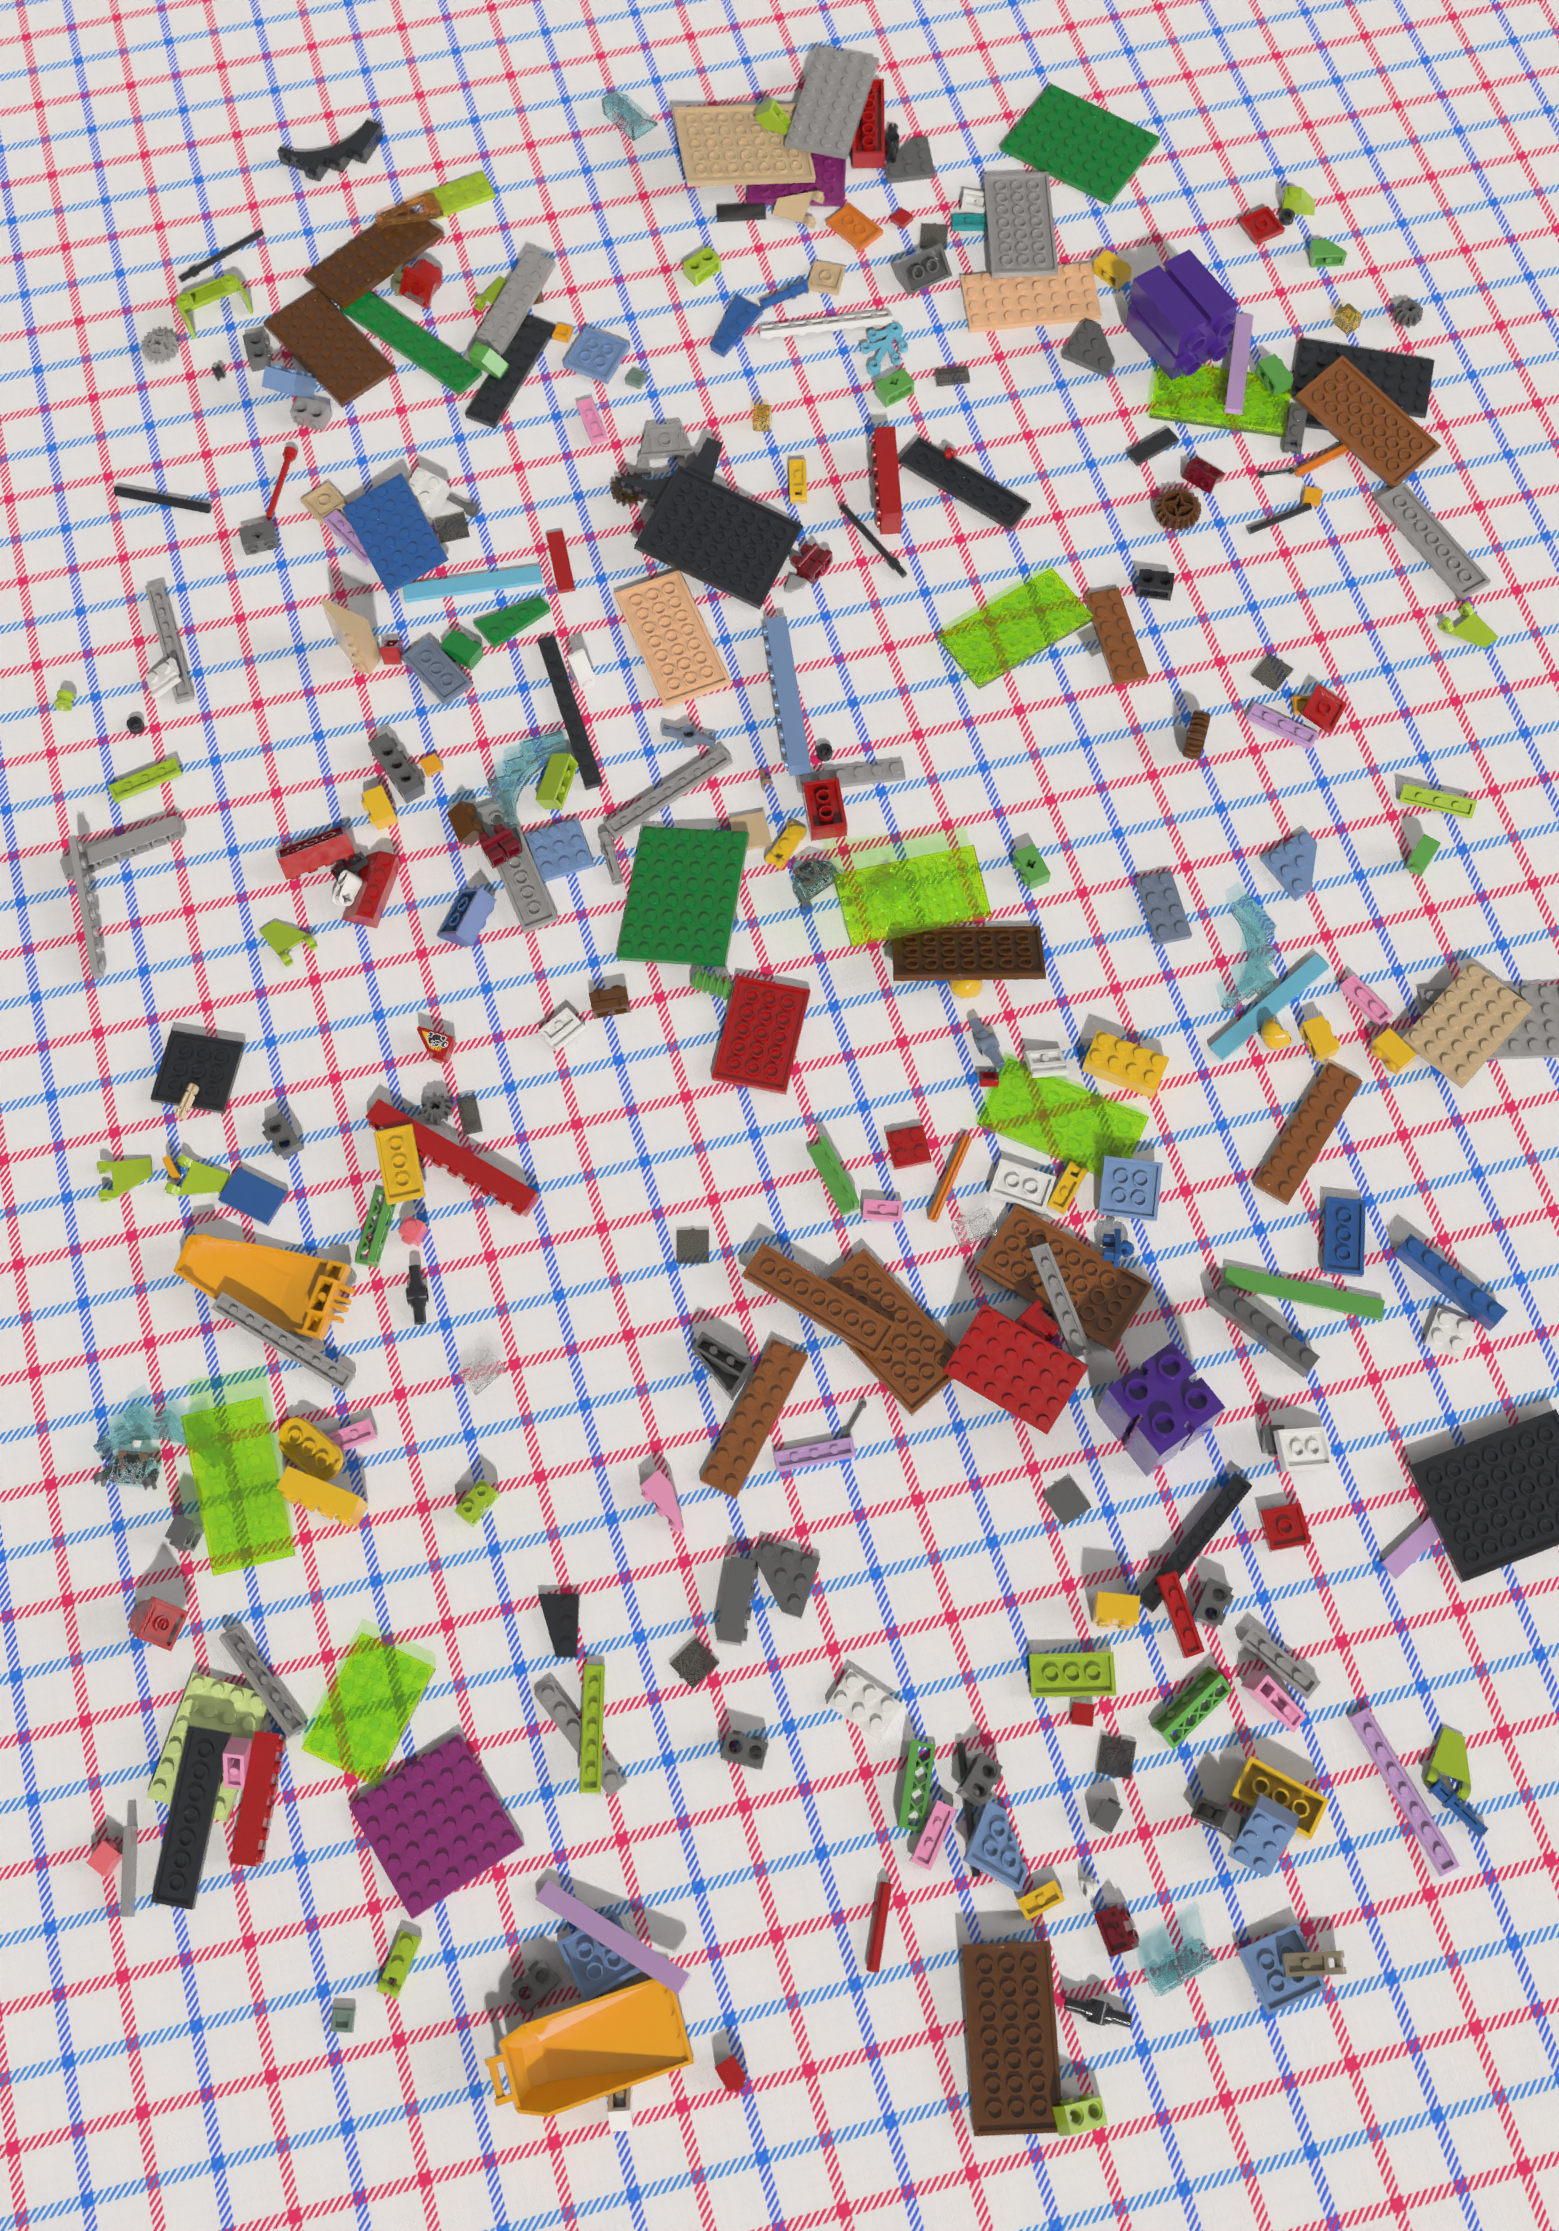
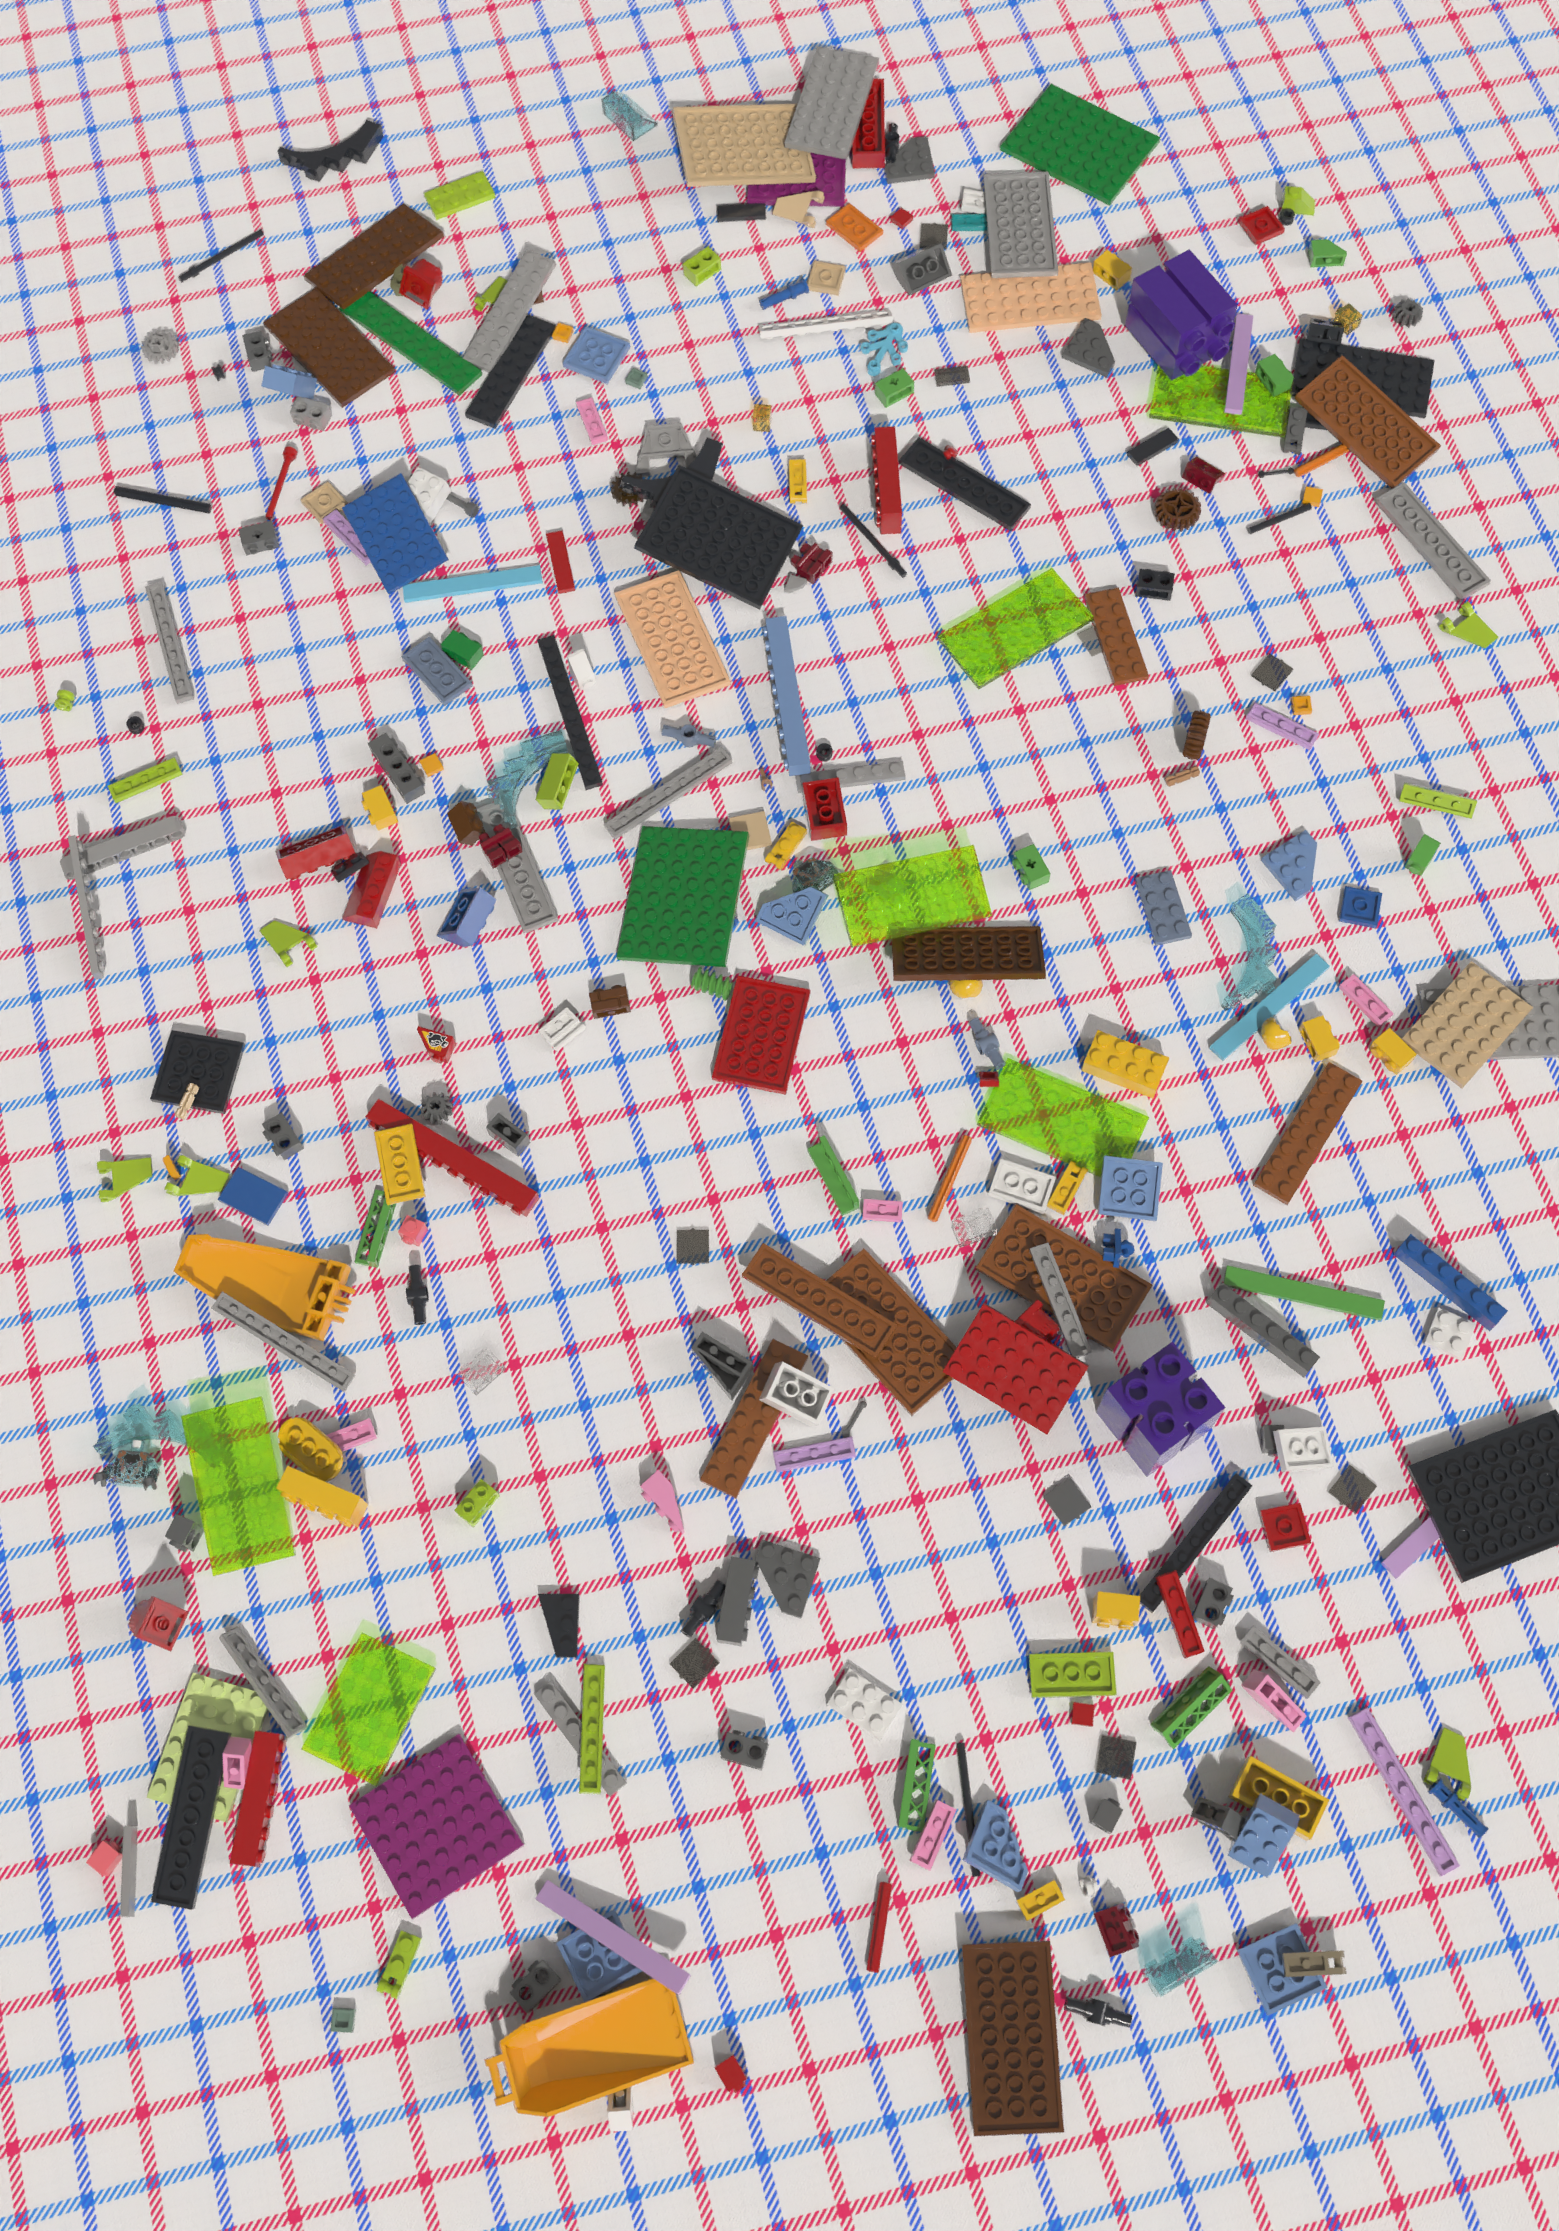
white plate [146,657,182,699] -> none
lime windscreen [175,274,253,339] -> none
tan slope [321,598,381,675] -> none
white piece [331,870,363,906] -> none
clear orange plate [374,192,444,230] -> none
red slope [380,640,403,665] -> none
clear smoke piece [435,512,470,543] -> none
clear smoke tile [456,1094,483,1136] -> none
bright green slope [468,341,509,379] -> none
green wing [473,596,551,649] -> none
medium blue plate [525,818,594,883] -> none
light grey pin [598,832,623,885] -> none
blue wing [710,294,763,358] -> none
lime slope [755,98,792,135] -> none
red plate [885,1125,932,1170] -> none
dark grey brick [955,1752,1003,1807] -> none
white plate [1023,1048,1069,1078] -> none
lime brick [1052,2093,1108,2136] -> none
red plate [1300,684,1347,734] -> none
blue plate [1322,1196,1366,1277] -> none
none -> dark grey brick [486,1113,531,1157]
none -> black pin [681,1580,726,1638]
none -> medium blue plate [755,887,829,946]
none -> white brick [759,1361,834,1426]
none -> medium nougat axle [1165,766,1200,787]
none -> black brick [1307,318,1345,345]
none -> clear smoke piece [1328,1465,1377,1514]
none -> blue tile [1339,886,1382,929]

